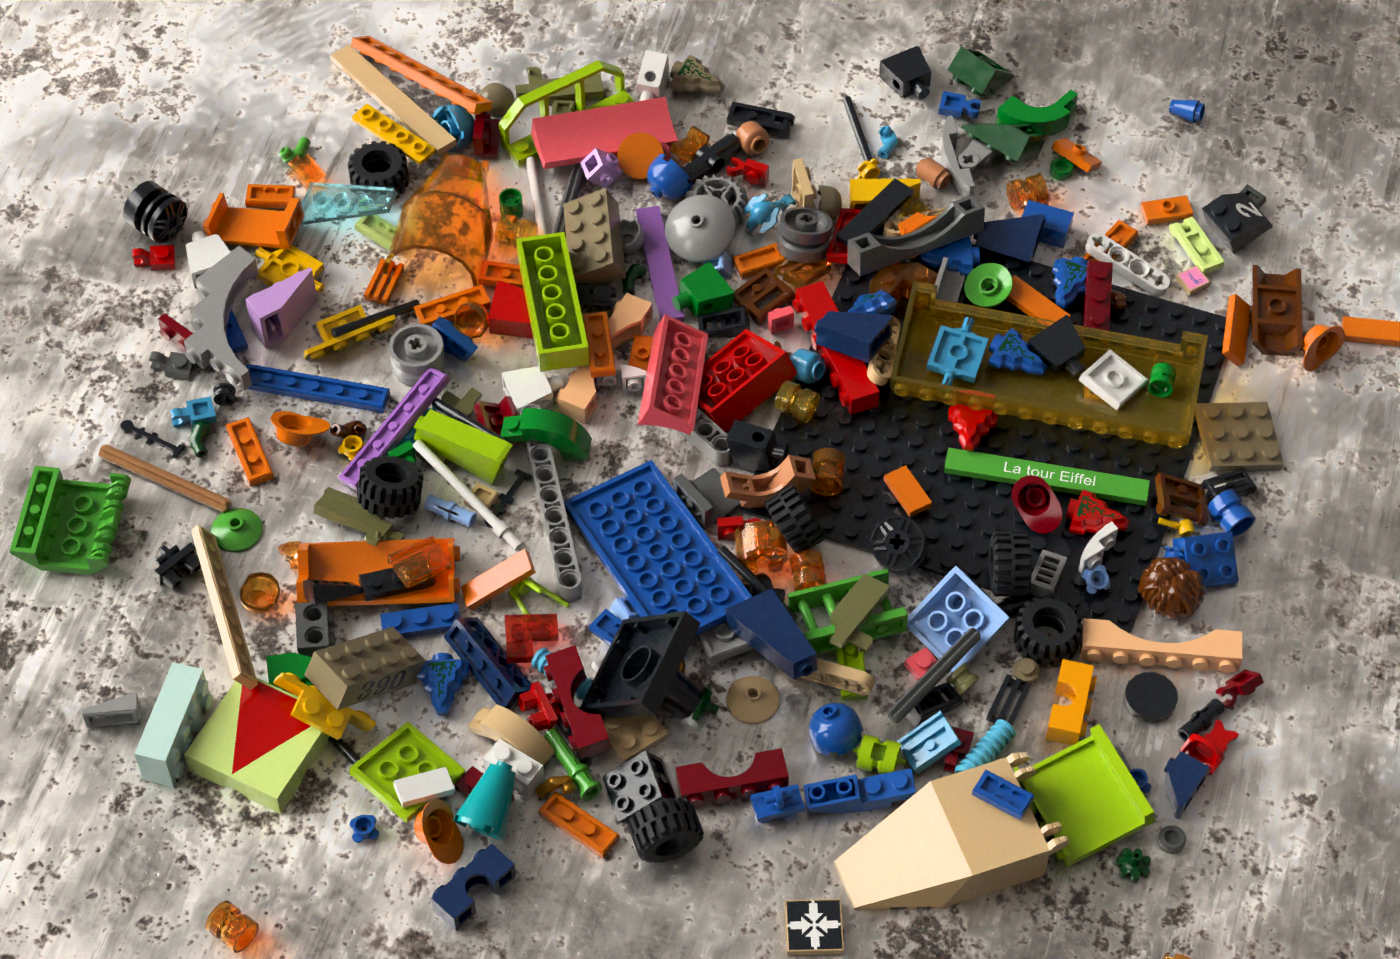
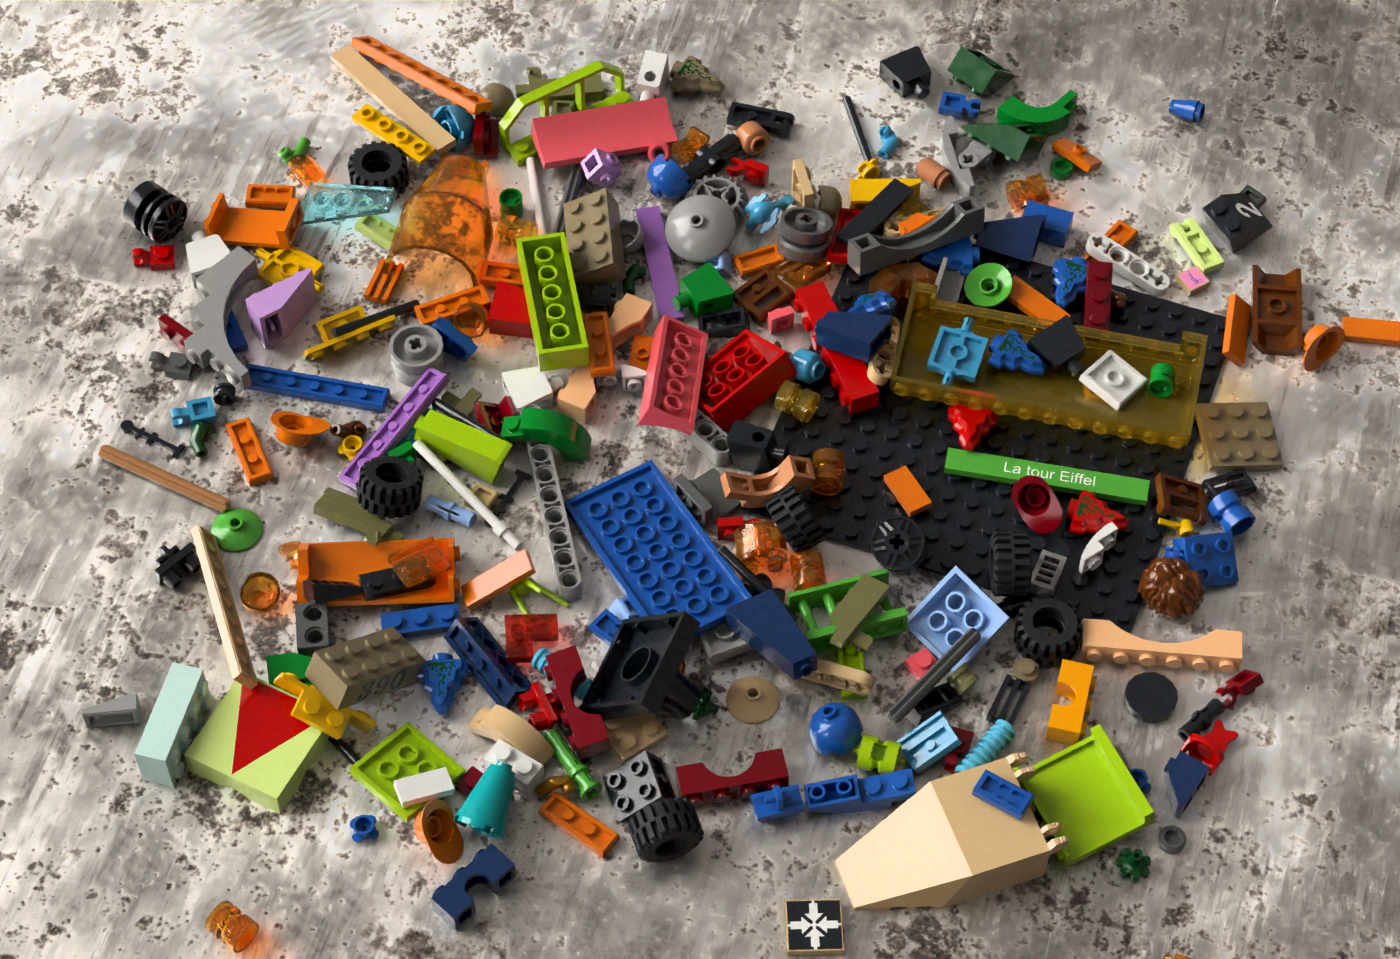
bright green slope [10,466,131,575] -> none
orange tile [617,132,664,179] -> none
medium blue plate [1081,565,1111,594] -> none
orange plate [1140,195,1193,225] -> none

